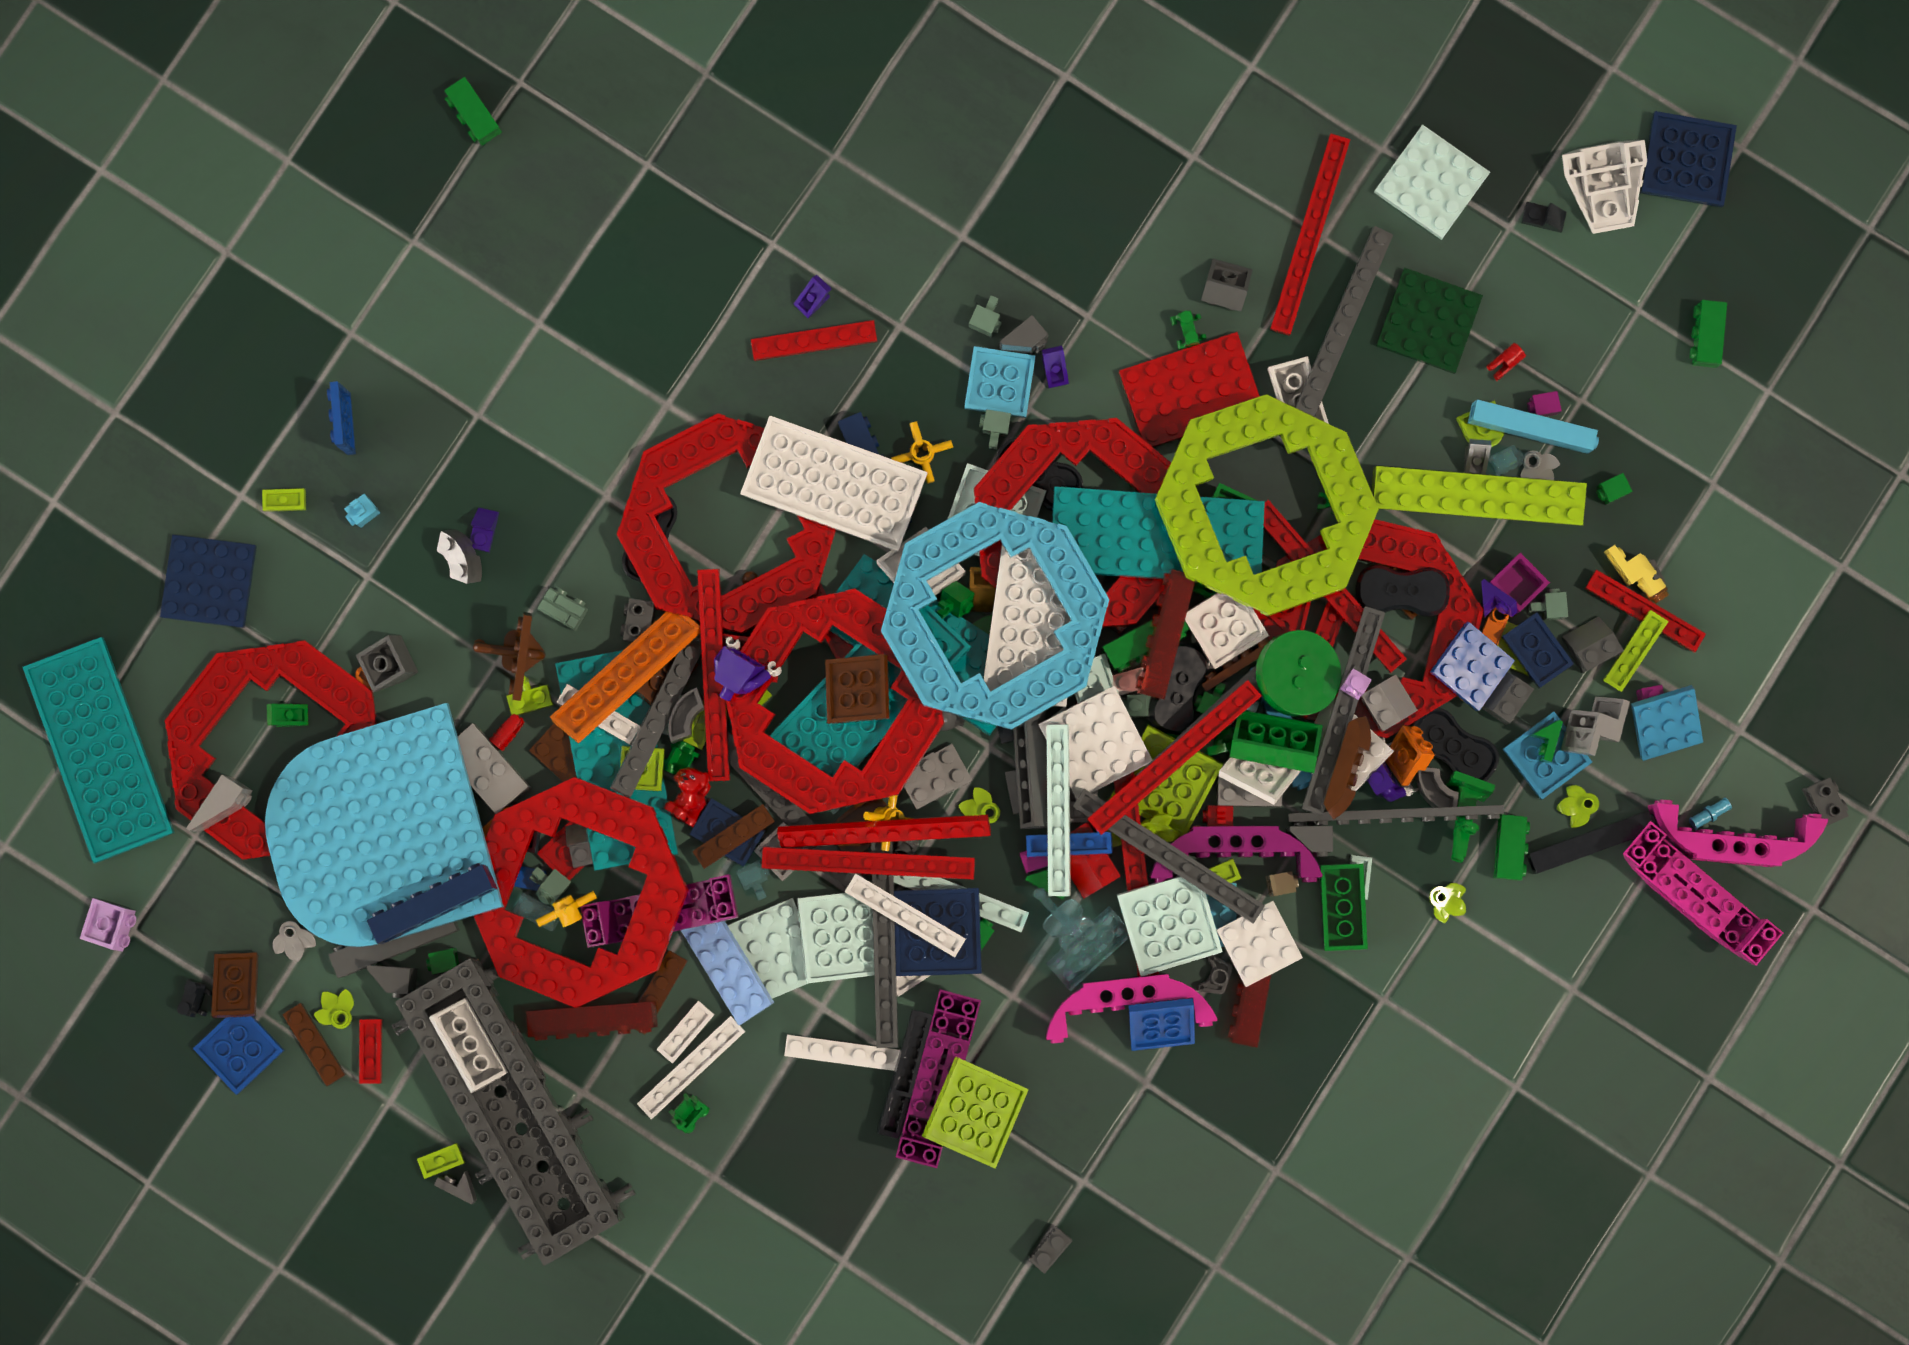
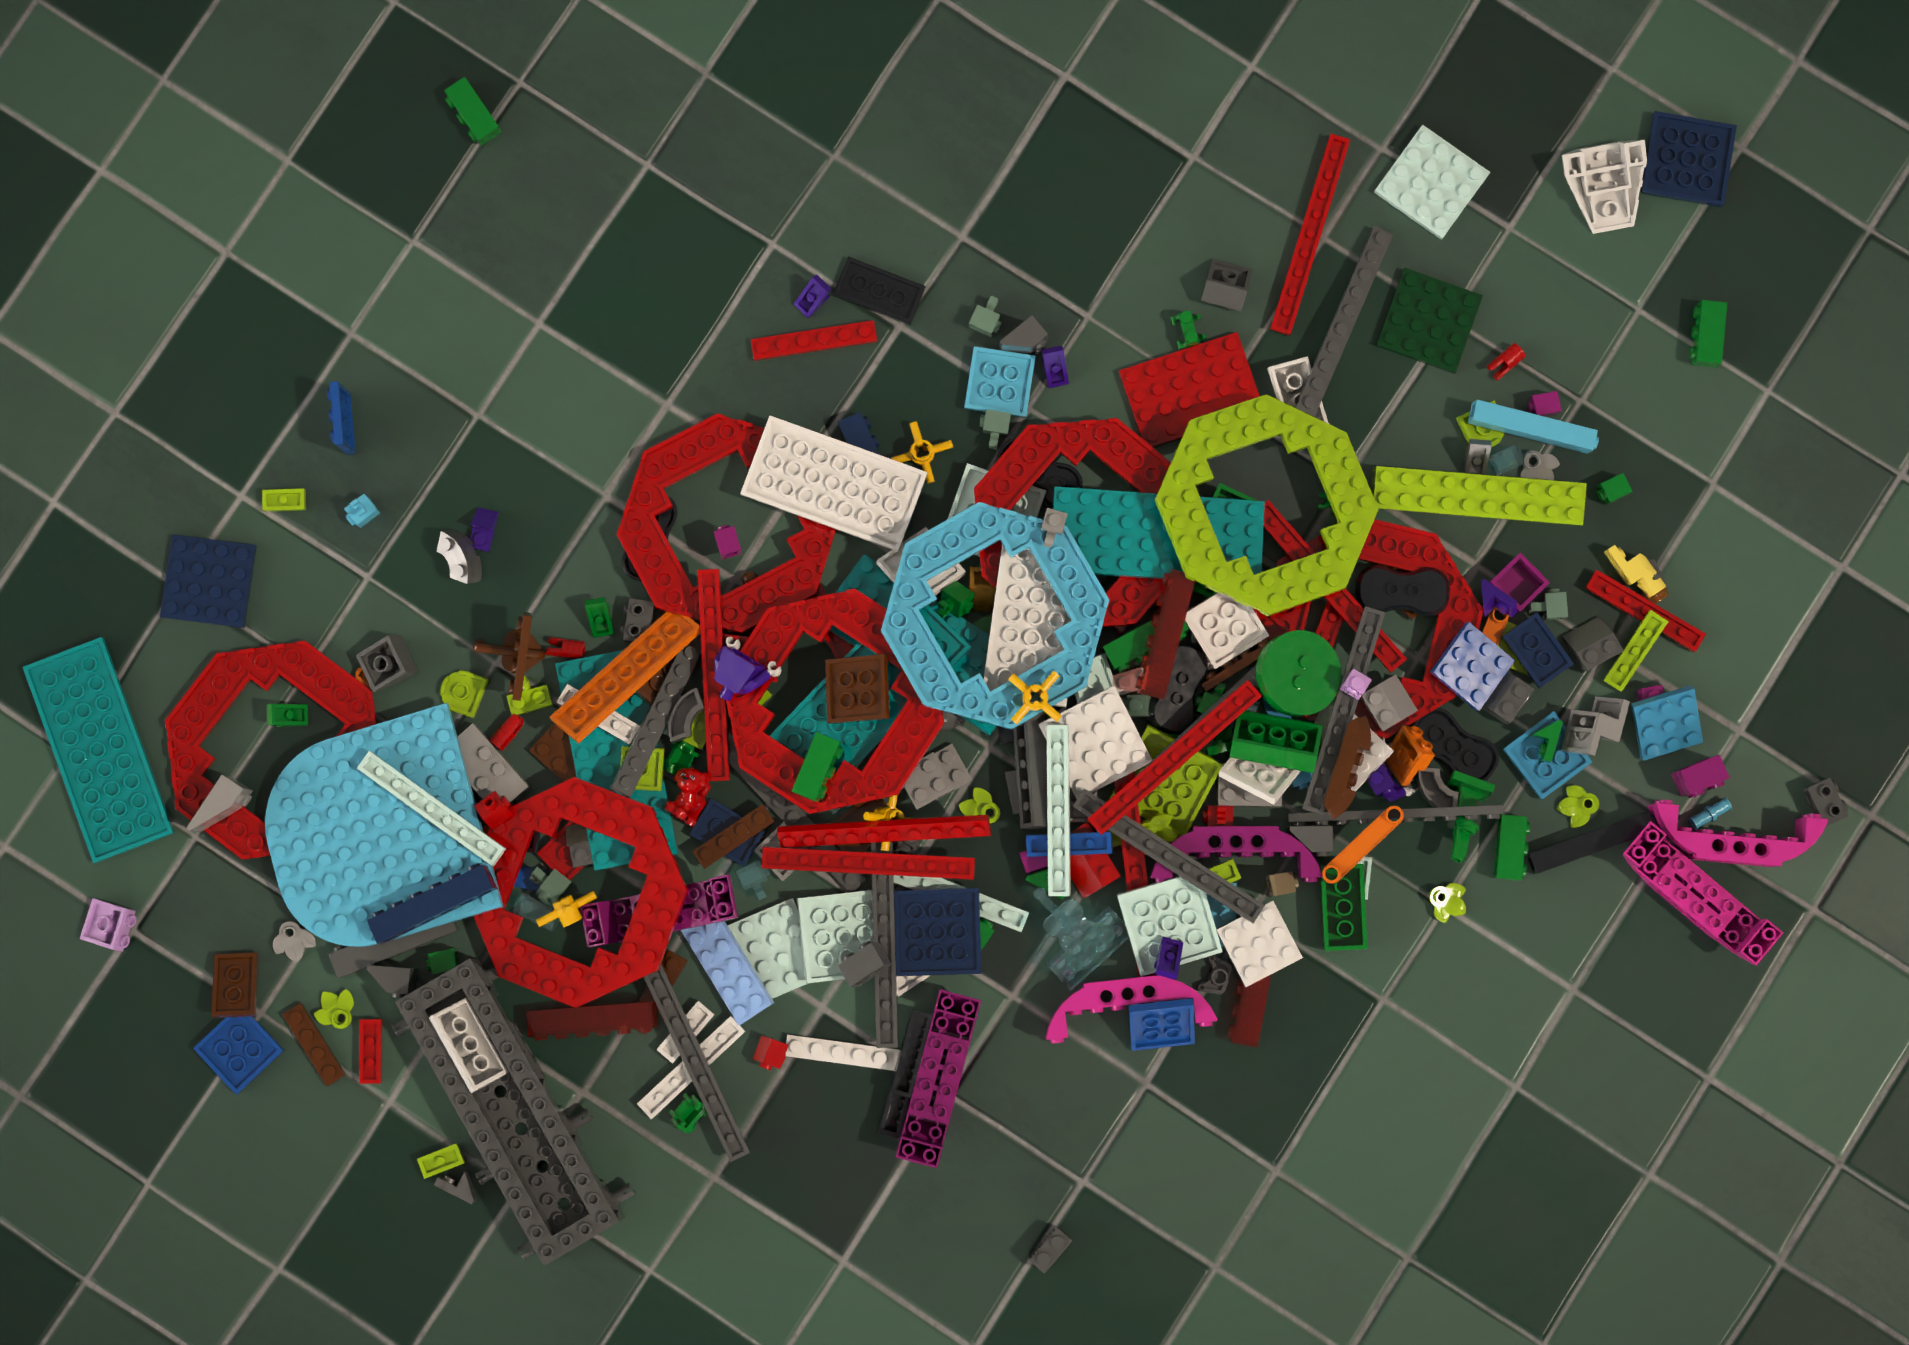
black piece [177,979,212,1018] -> none
sand green brick [538,587,588,631] -> none
white plate [845,874,966,957] -> none
lime plate [922,1057,1029,1169] -> none
black slope [1521,202,1567,233] -> none
none -> light aqua plate [357,751,506,866]
none -> lime tile [440,671,489,719]
none -> red brick [475,791,513,830]
none -> red hinge [545,637,586,659]
none -> green slope [585,597,614,638]
none -> dark grey plate [644,963,750,1162]
none -> magenta brick [714,525,742,560]
none -> red brick [753,1035,789,1070]
none -> green brick [792,732,844,802]
none -> black tile [833,256,926,326]
none -> dark grey brick [838,941,892,987]
none -> yellow bar [1008,671,1062,724]
none -> light grey plate [1041,508,1068,548]
none -> dark purple slope [1154,936,1184,980]
none -> orange piece [1322,806,1404,884]
none -> magenta piece [1671,754,1730,798]

